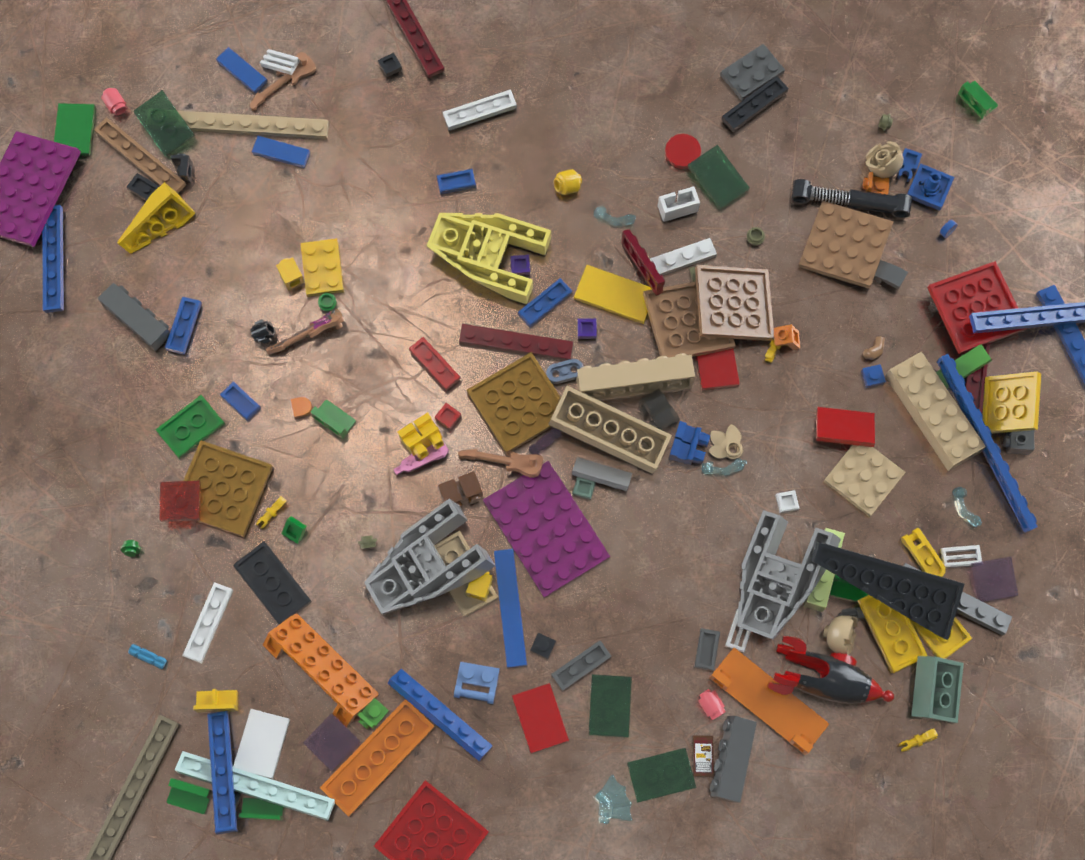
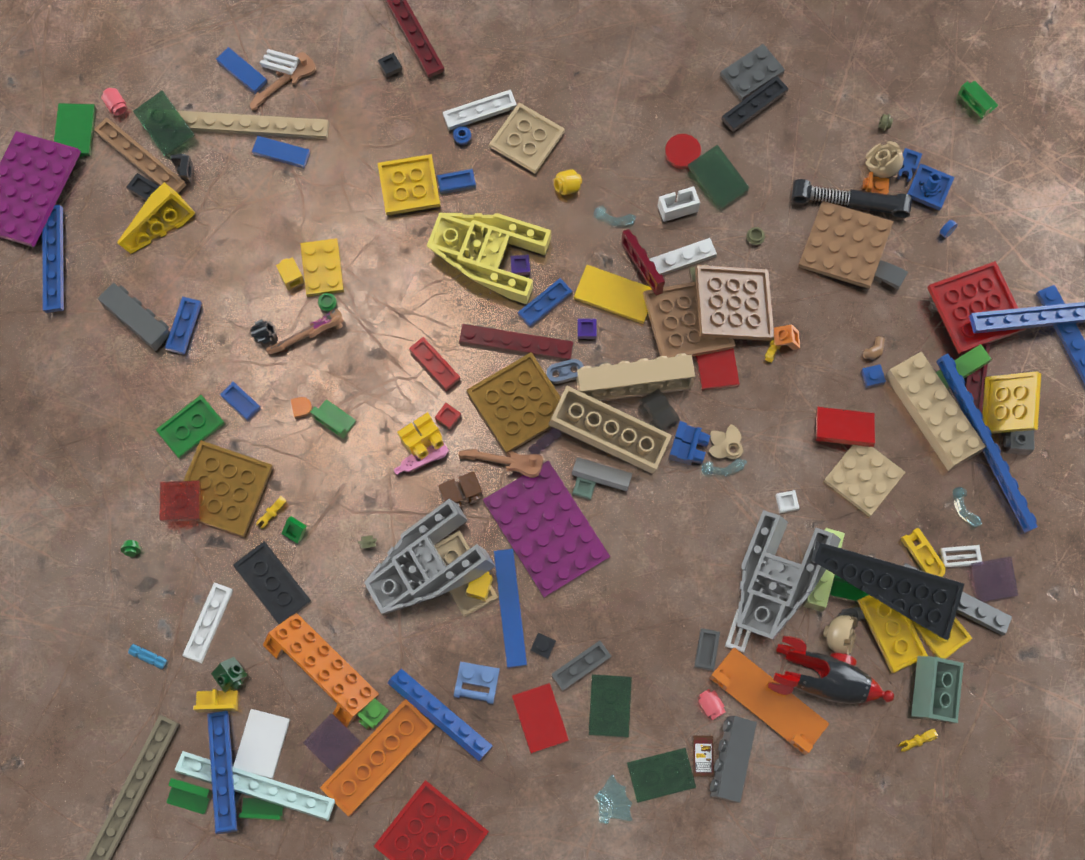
none -> dark green brick [211,657,248,693]
none -> yellow plate [378,154,441,215]
none -> blue plate [453,126,471,145]
none -> tan plate [489,103,565,174]

